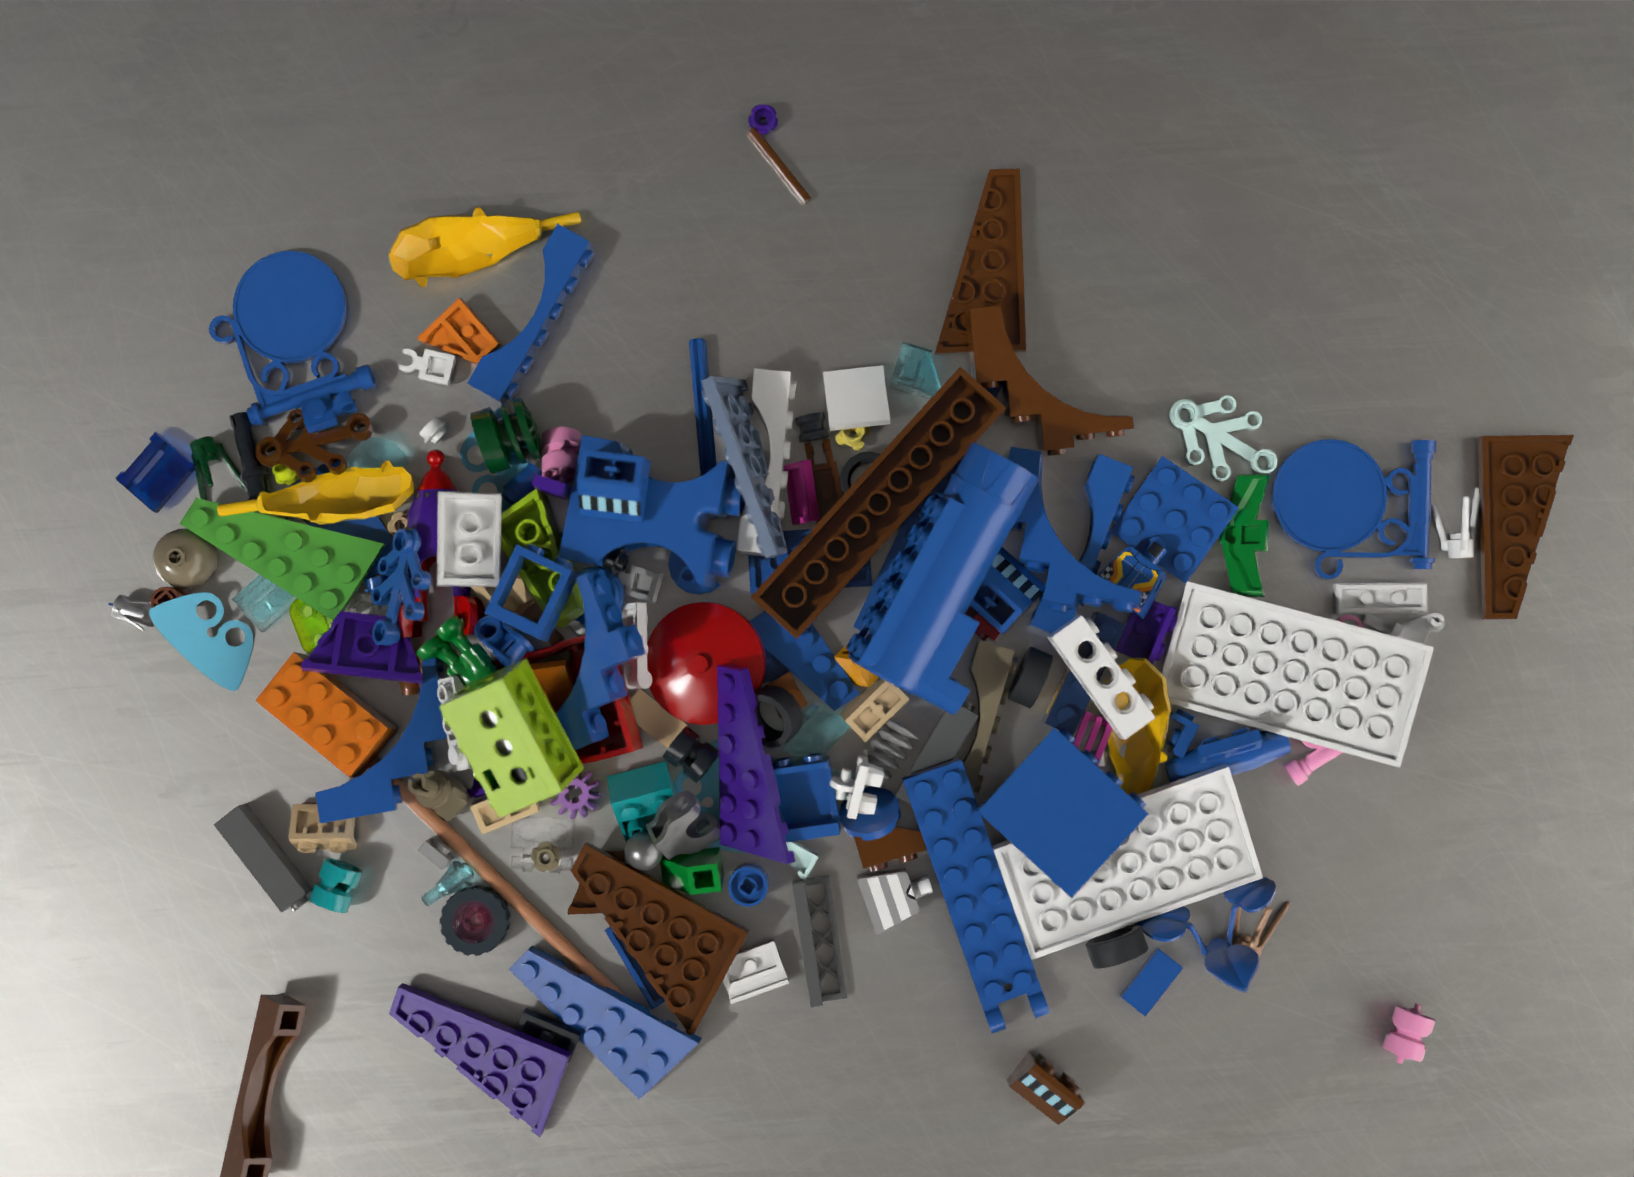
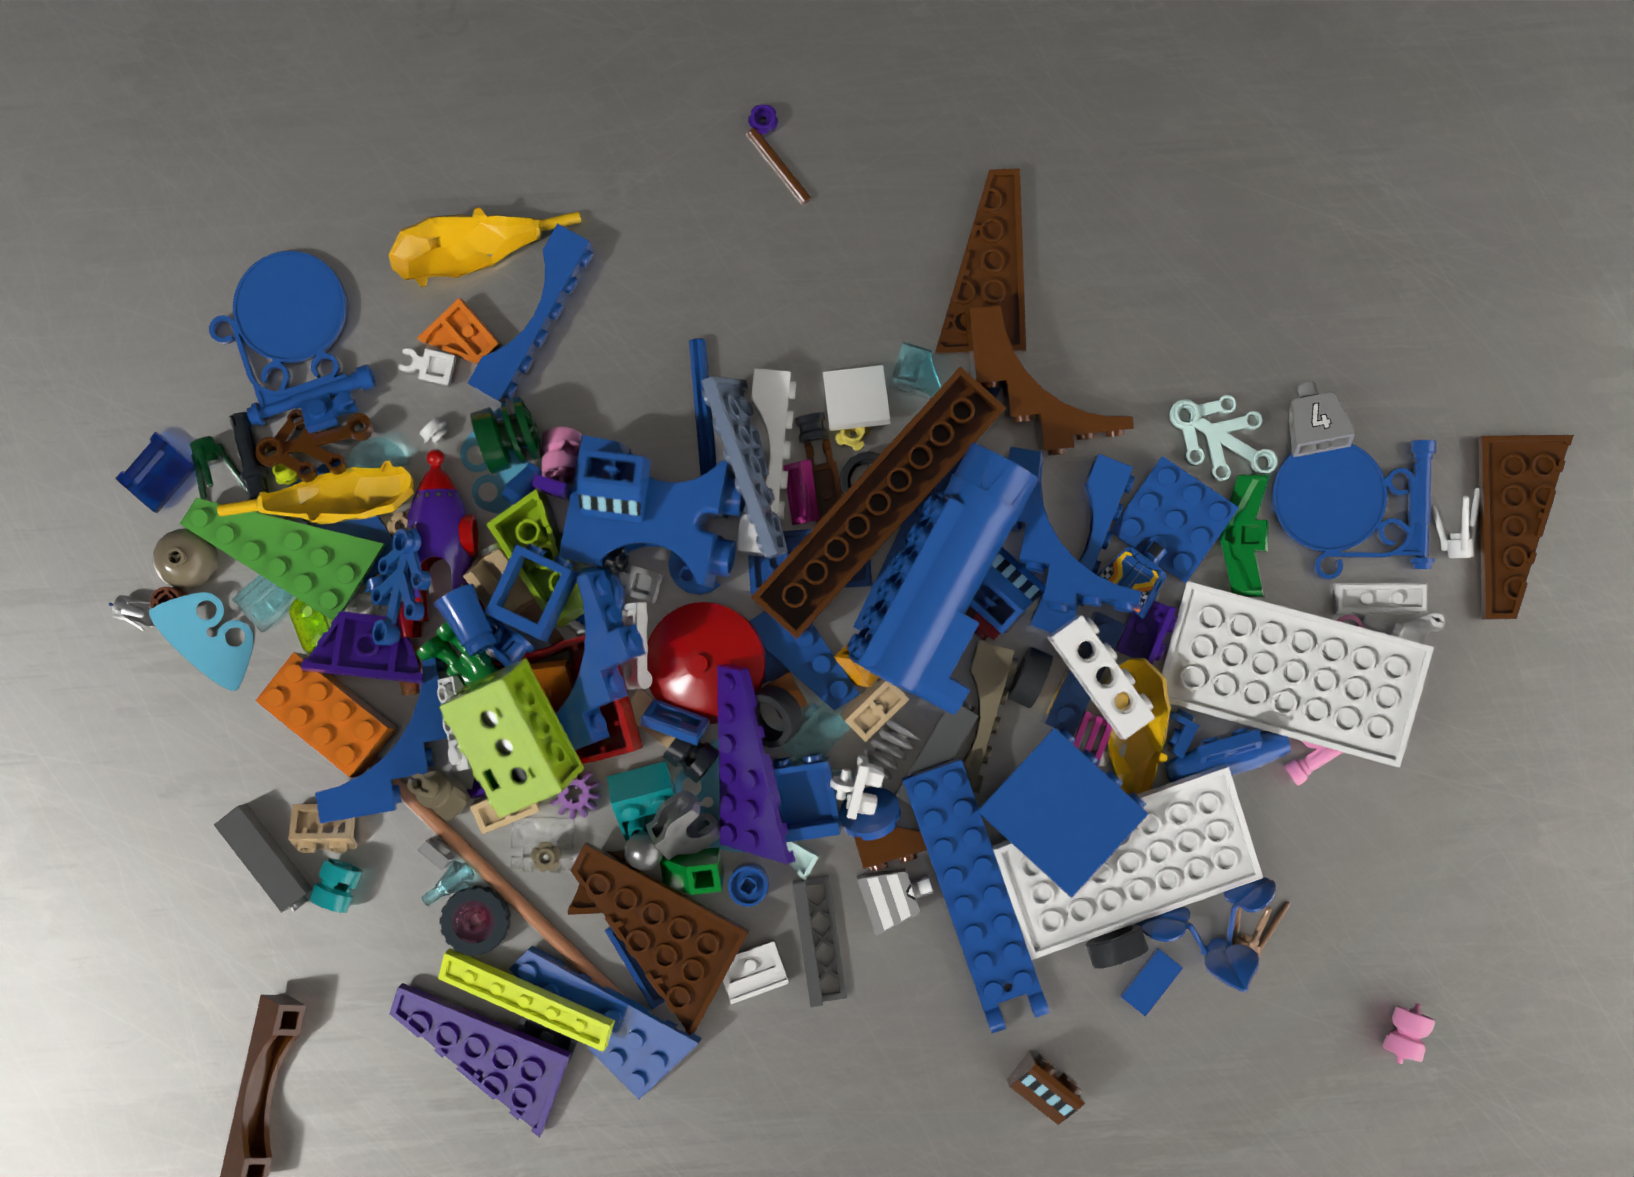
white tile [437,491,501,587] -> none
none -> blue plant [434,584,497,657]
none -> neon yellow plate [438,948,615,1052]
none -> blue tile [640,699,710,745]
none -> light grey torso [1289,382,1355,458]

